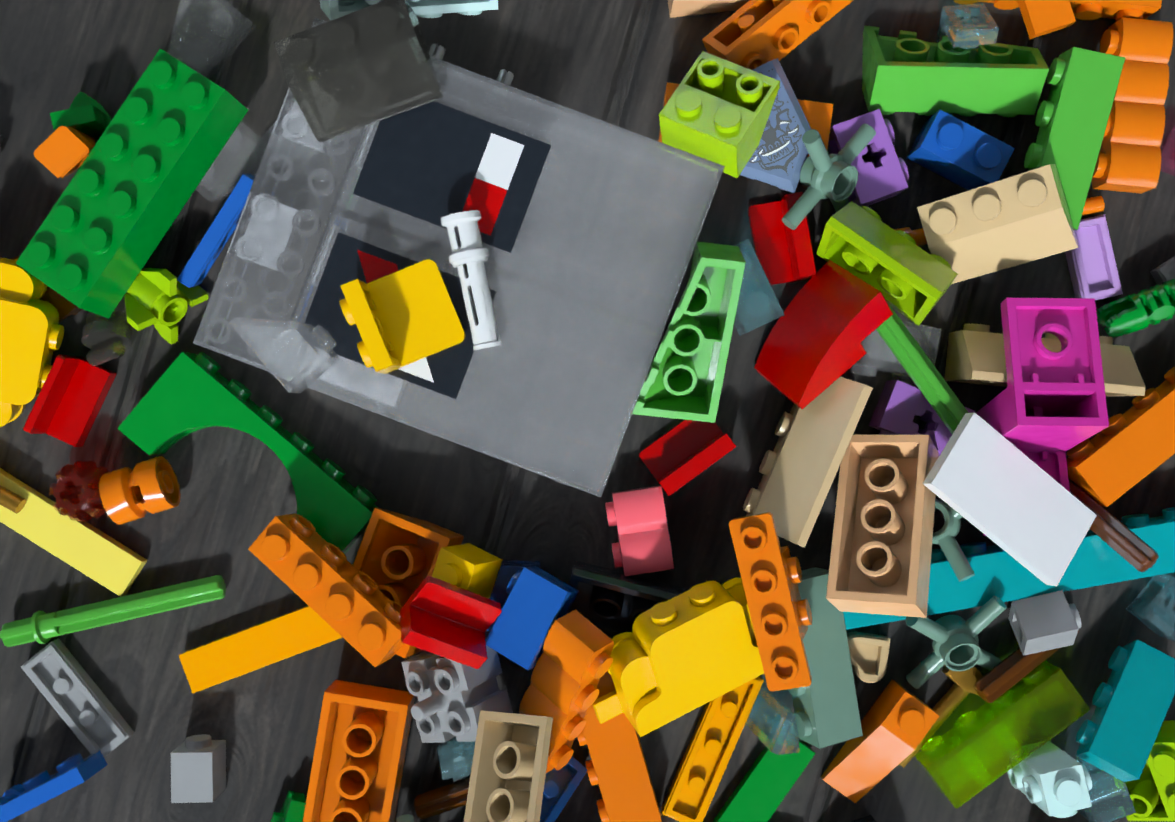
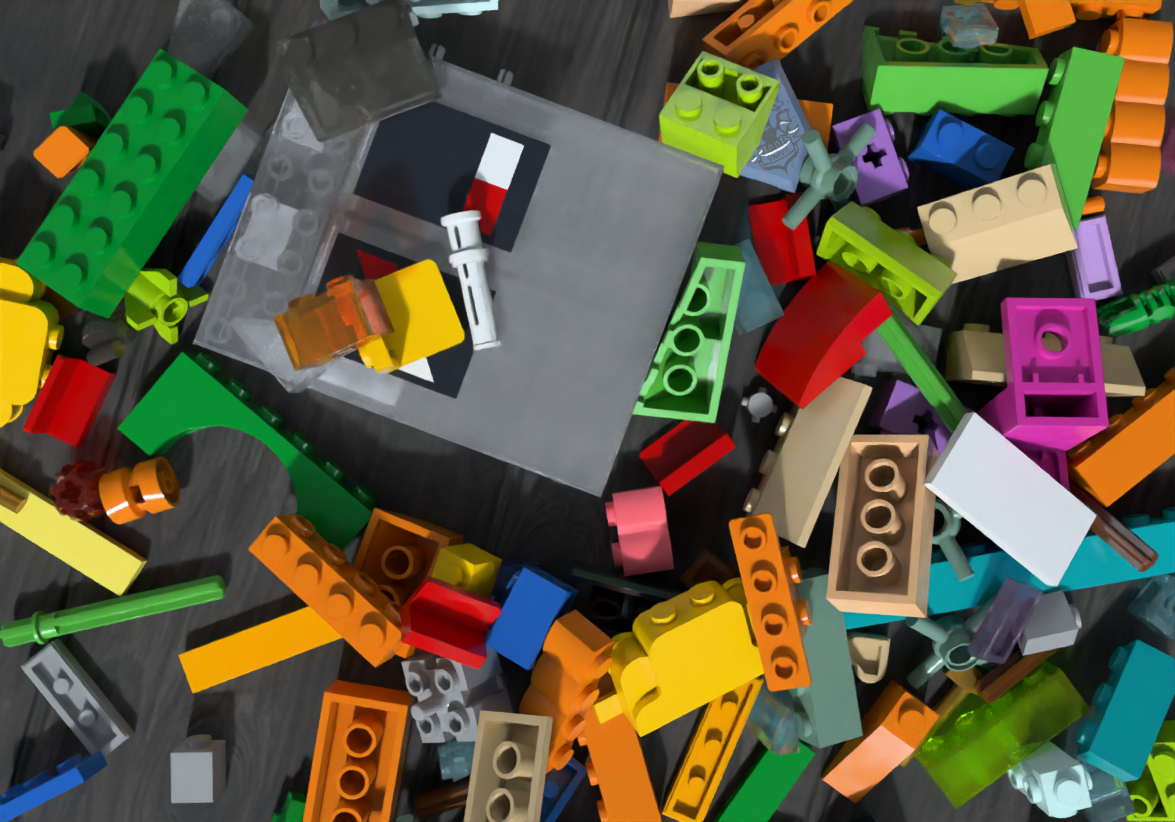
none -> clear orange brick [273,275,395,371]
none -> reddish brown tile [679,547,737,589]
none -> light grey piece [741,387,777,423]
none -> clear purple tile [967,577,1044,664]

